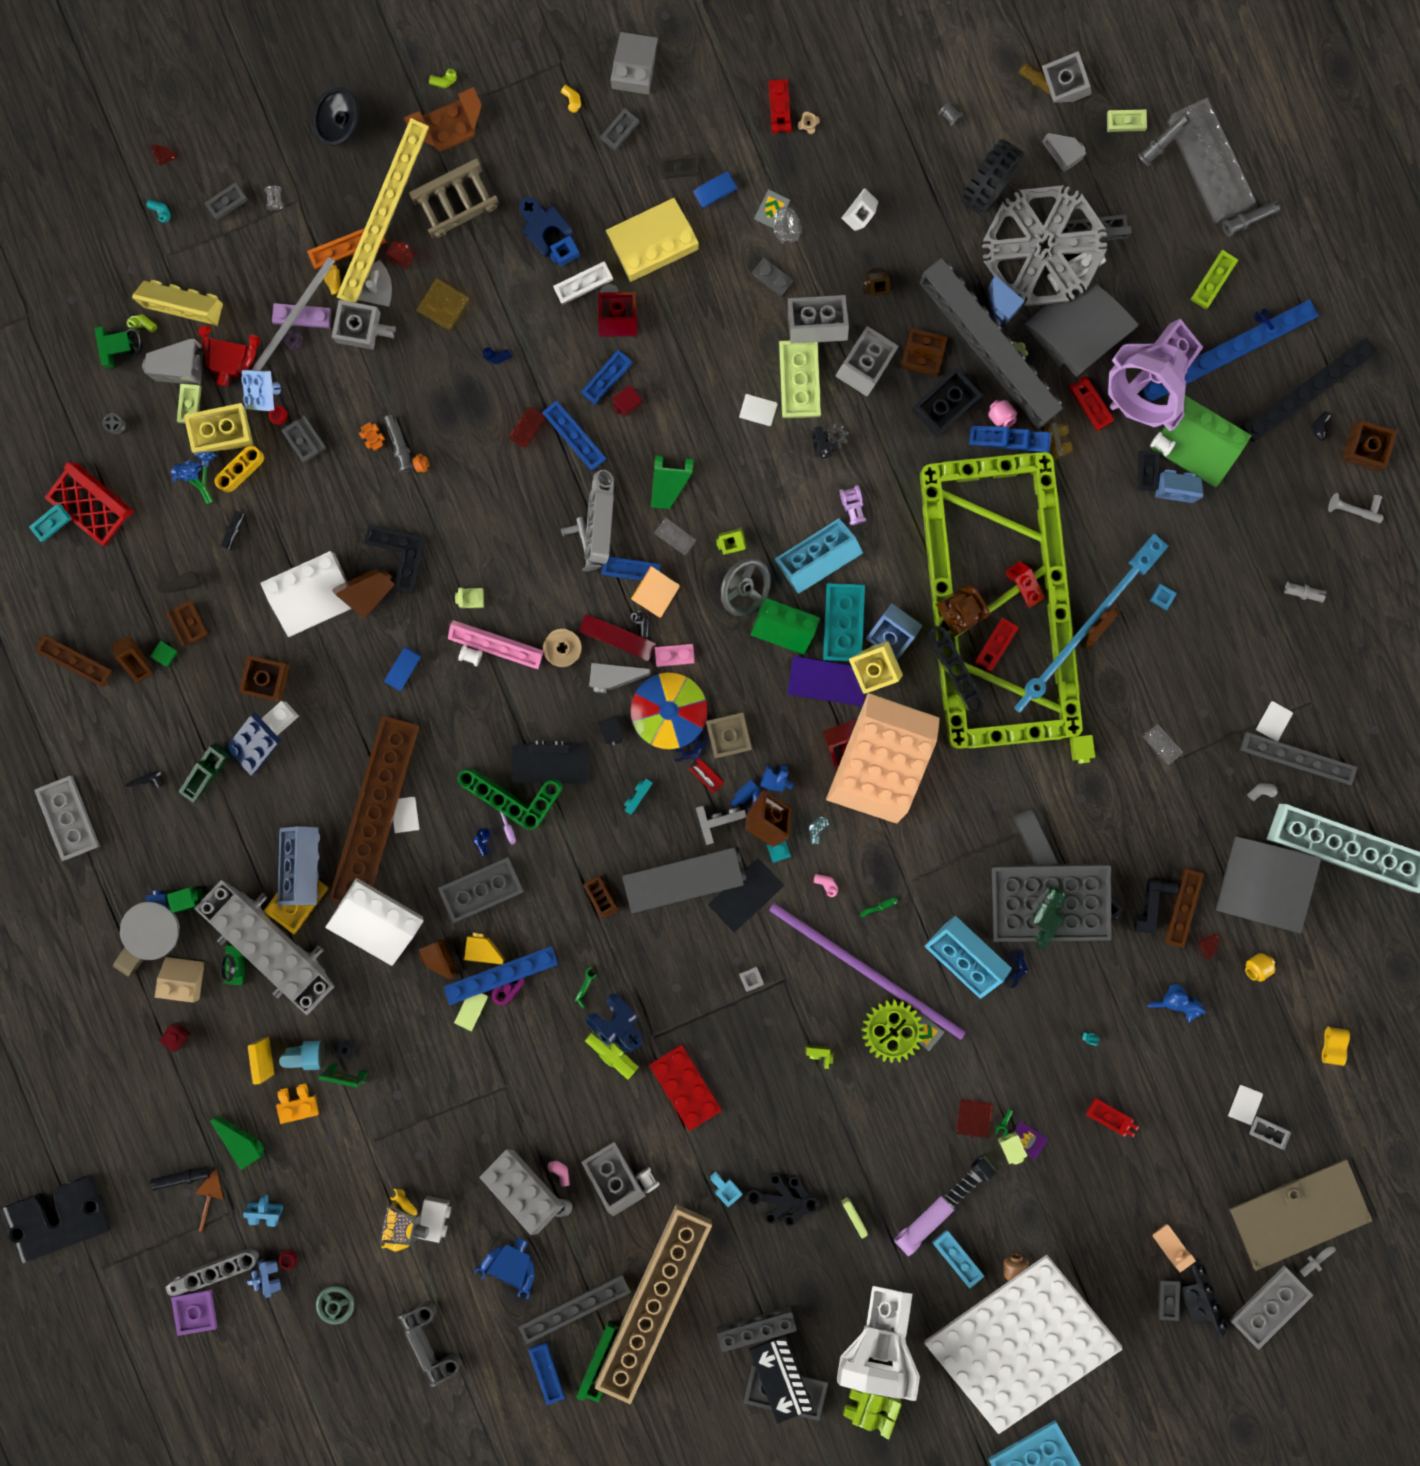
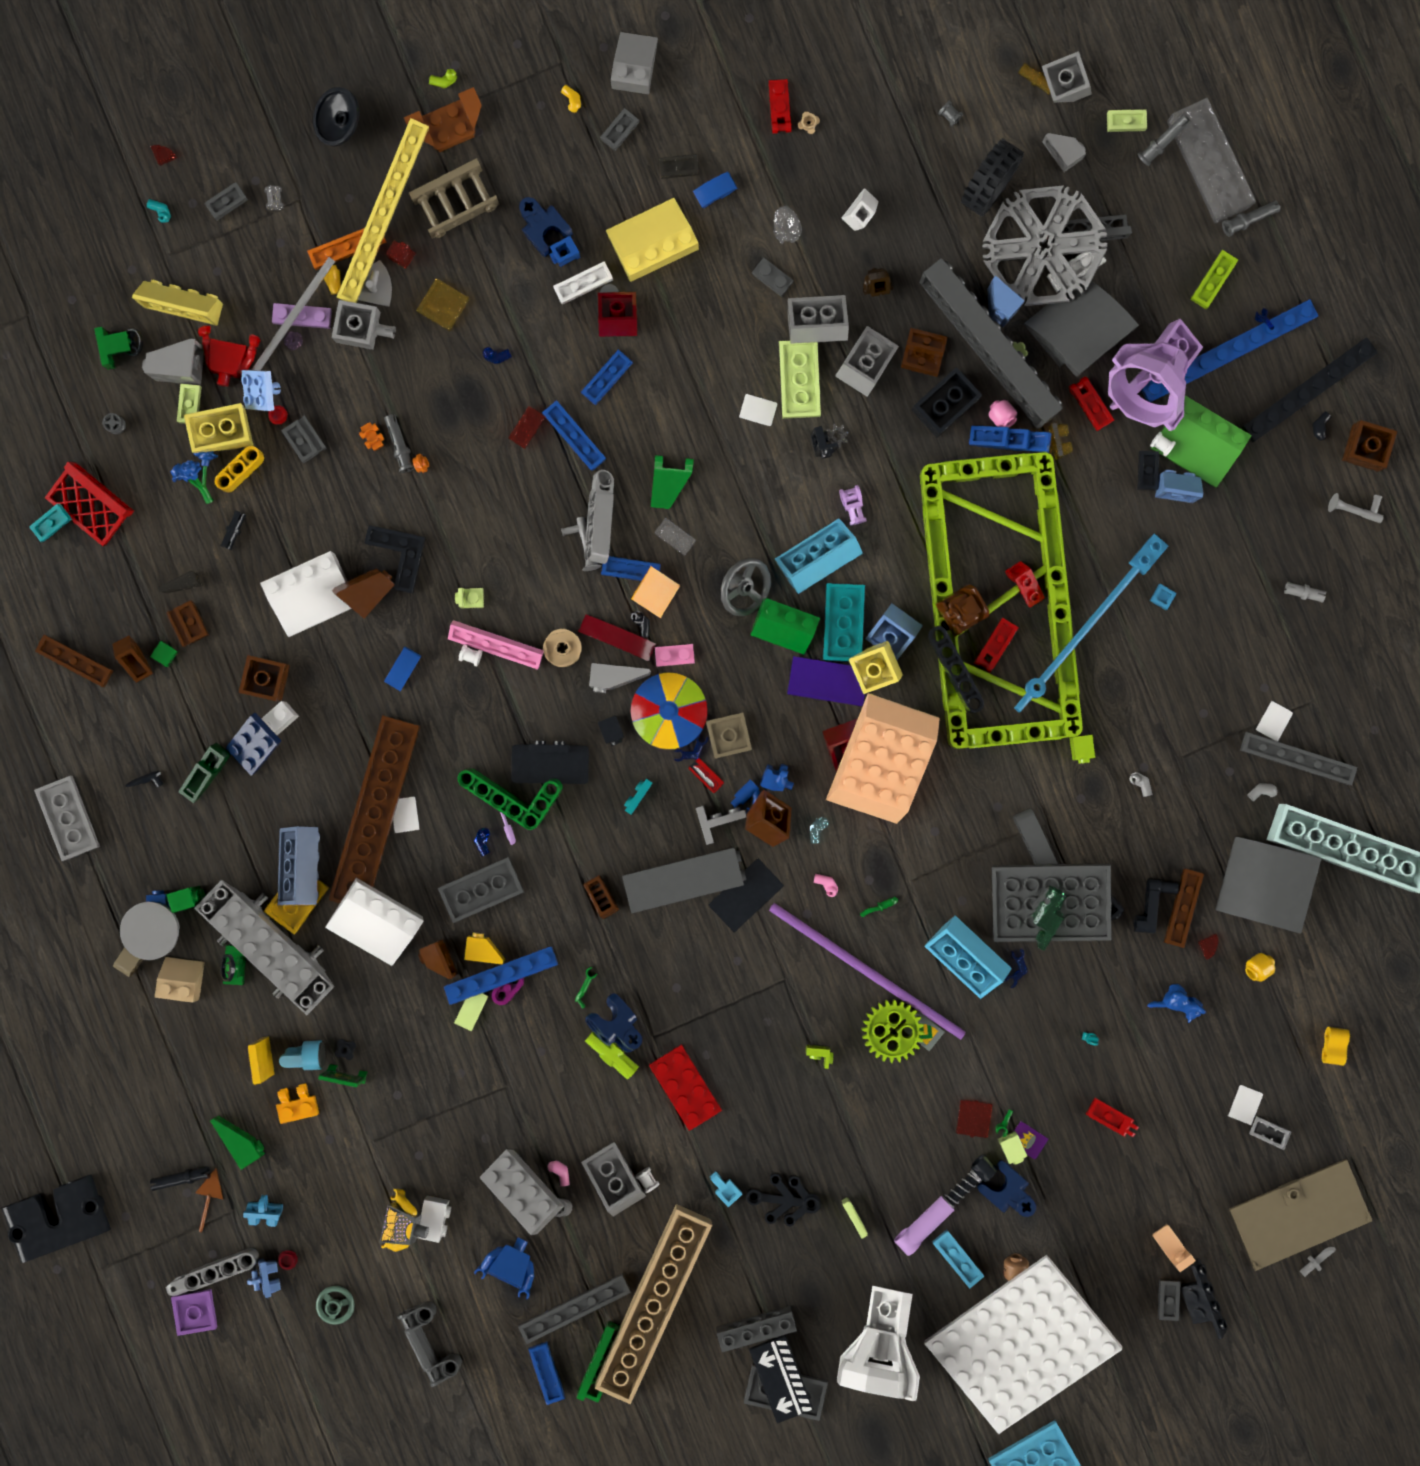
lime arm [127,315,157,333] -> none
dark red brick [159,1022,192,1052] -> none
dark red brick [612,385,642,417] -> none
lime brick [716,527,746,555] -> none
light grey plate [739,966,764,992] -> none
light grey sticker [754,189,790,229] -> none
teal plate [767,841,791,863] -> none
lime hips [843,1389,902,1440] -> none
reddish brown plate [1084,605,1121,649] -> none
clear plate [1142,724,1183,765] -> none
light grey plate [1229,1266,1313,1350] -> none
none -> dark blue piece [977,1159,1036,1217]
none -> light grey arm [1129,773,1153,797]

